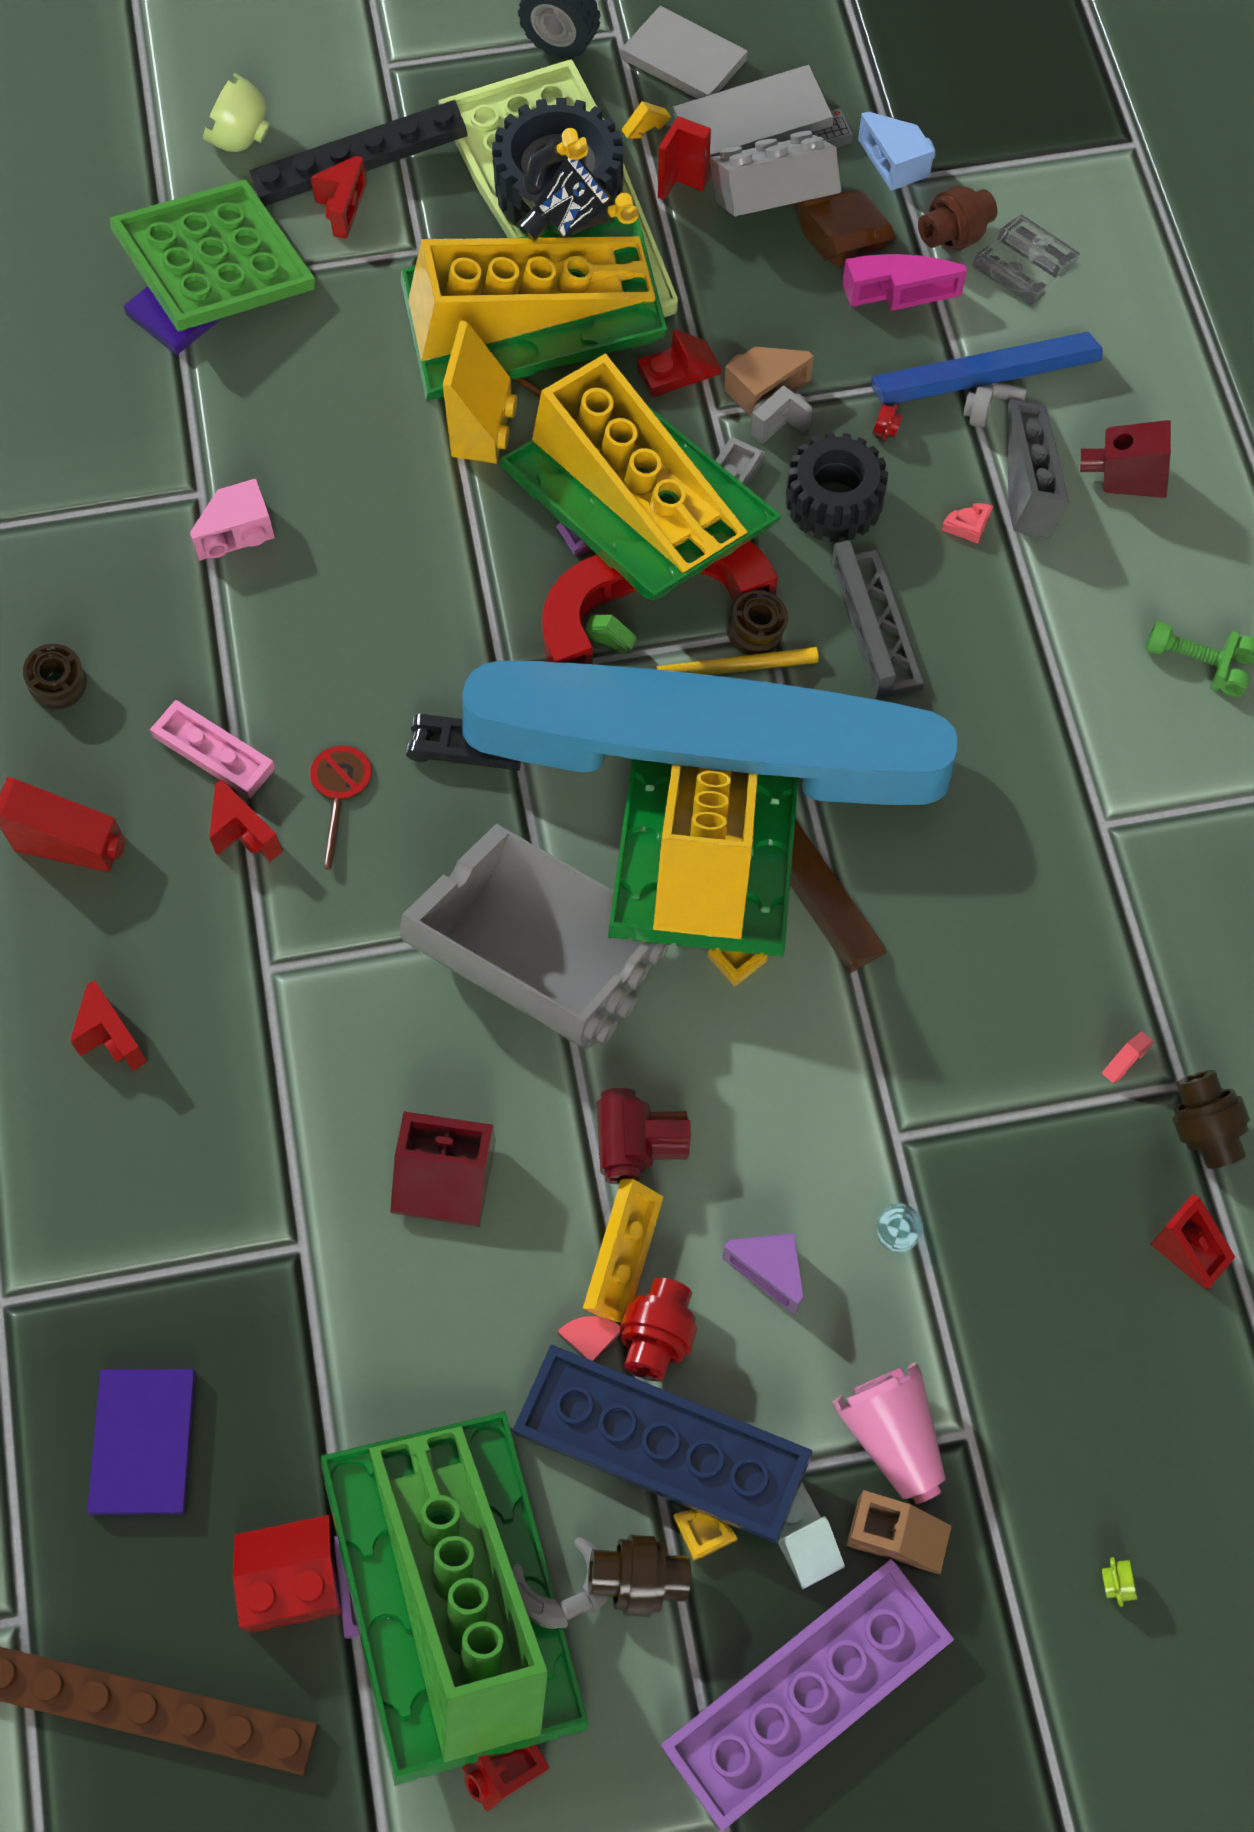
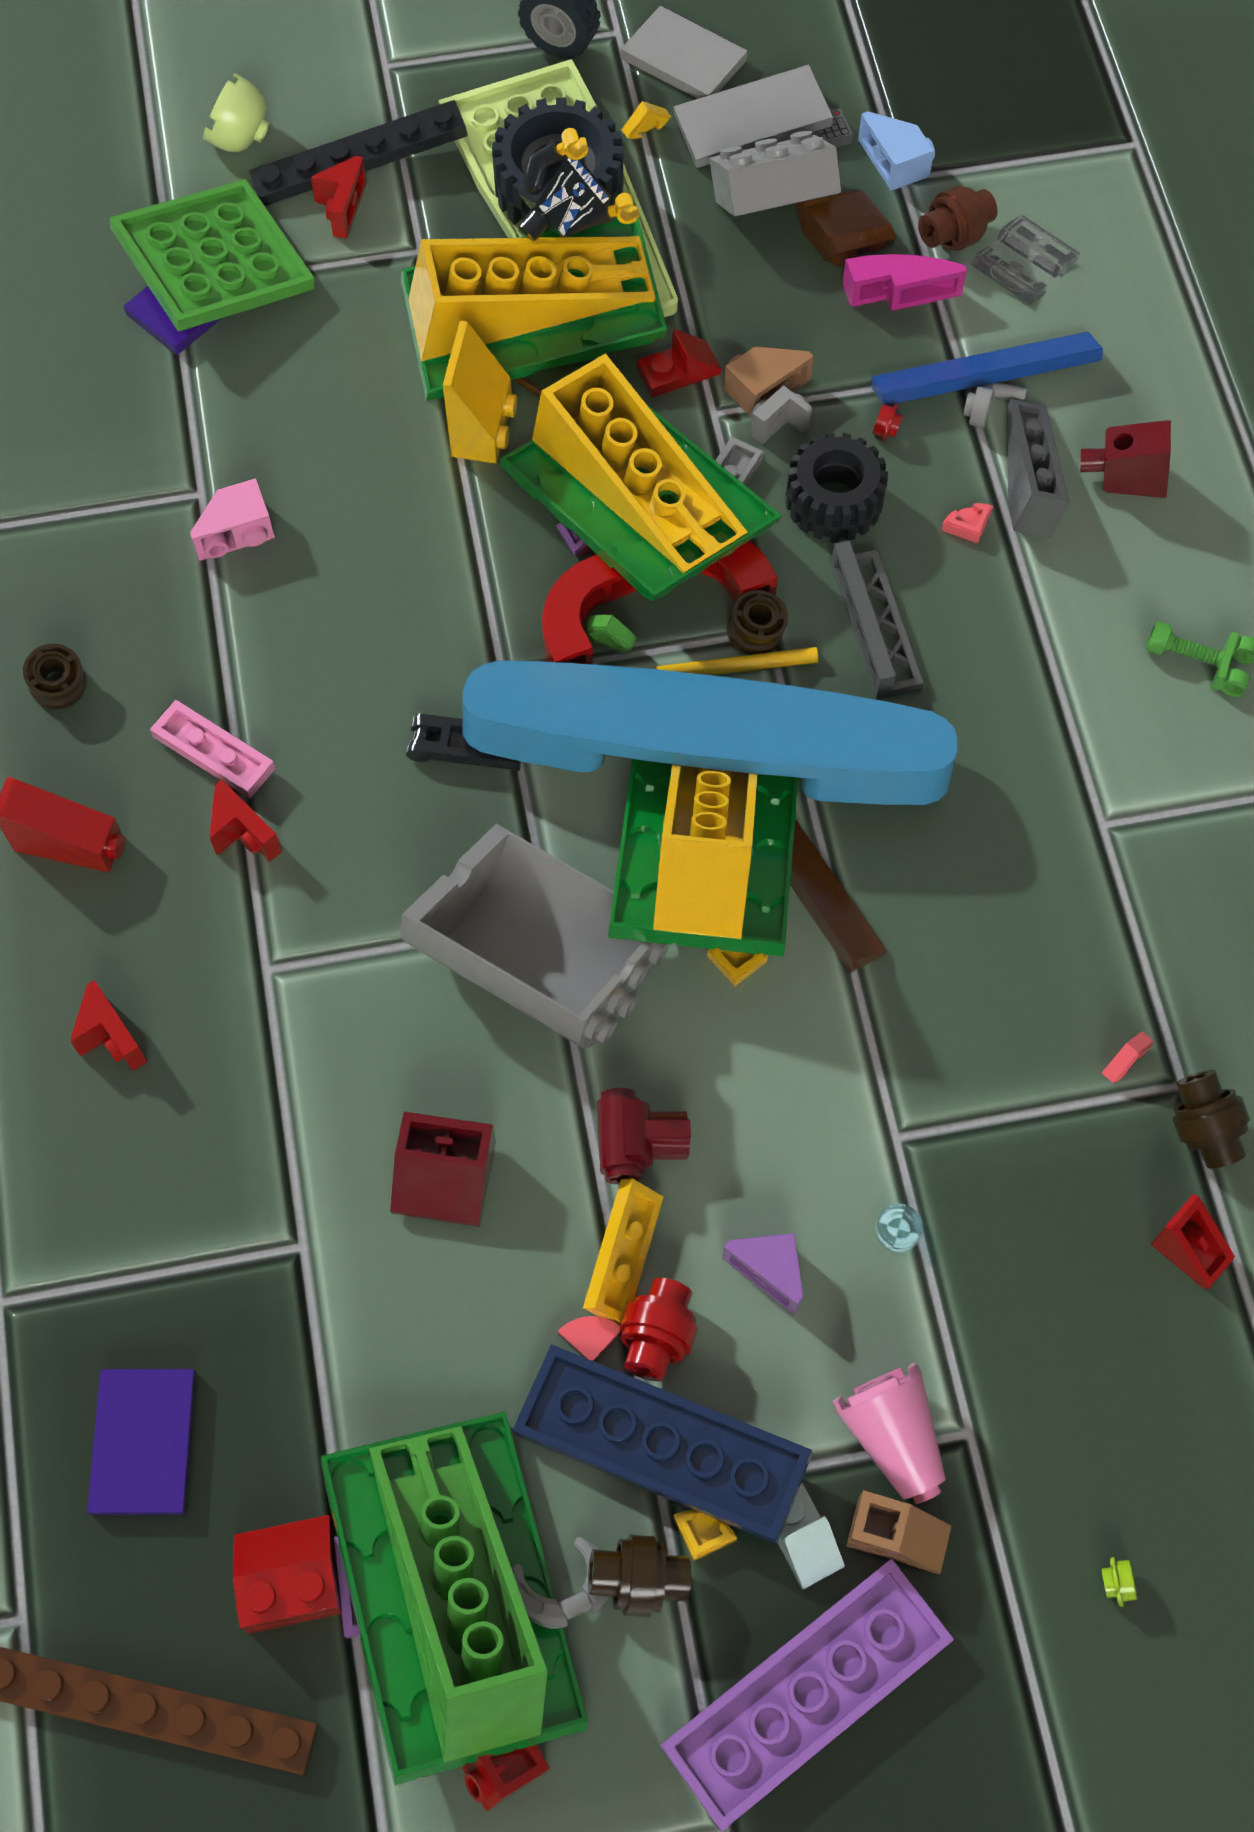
piece [310,745,372,870] -> none
red panel [658,116,711,201] -> none

